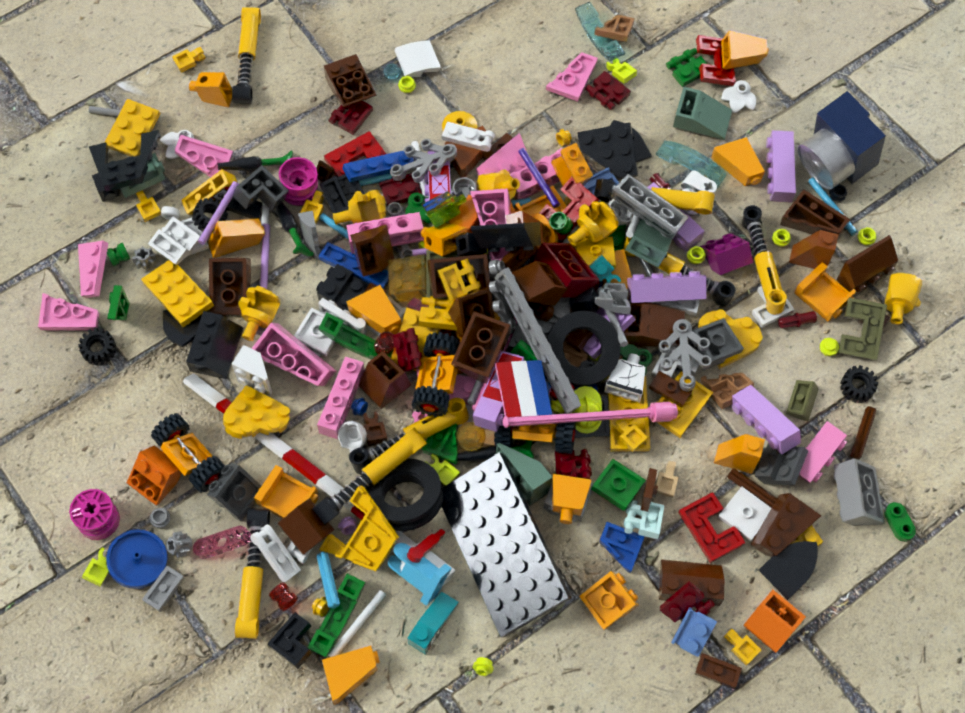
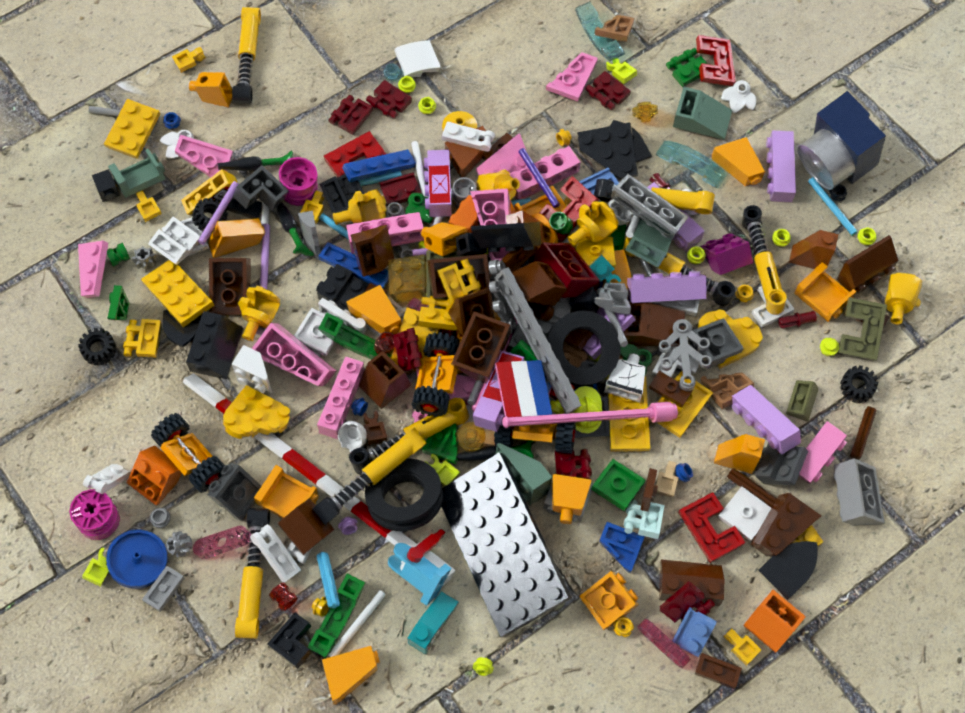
bright pink wing [38,293,99,330] -> none
black wing [89,130,161,192] -> none
white tile [161,206,180,220] -> none
dark brown slope [316,160,335,182] -> none
yellow wing [319,485,399,571] -> none
reddish brown slope [324,54,377,108] -> none
light grey plant [390,139,457,183] -> none
clear neon green torso [421,191,467,229] -> none
light orange panel [551,143,593,186] -> none
yellow plate [613,419,648,452] -> none
white piece [681,170,717,194] -> none
light orange slope [721,30,769,69] -> none
reddish brown wedge [780,189,850,239] -> none
green plate [884,502,916,542] -> none
none -> white plate [83,464,130,494]
none -> yellow plate [123,319,162,358]
none -> blue plate [163,112,181,129]
none -> dark red plate [366,80,412,119]
none -> neon yellow plate [418,97,436,114]
none -> yellow plate [613,617,634,637]
none -> clear yellow plate [632,102,658,122]
none -> clear pink beam [637,619,690,668]
none -> blue plate [675,463,693,482]
none -> yellow plate [735,284,754,302]

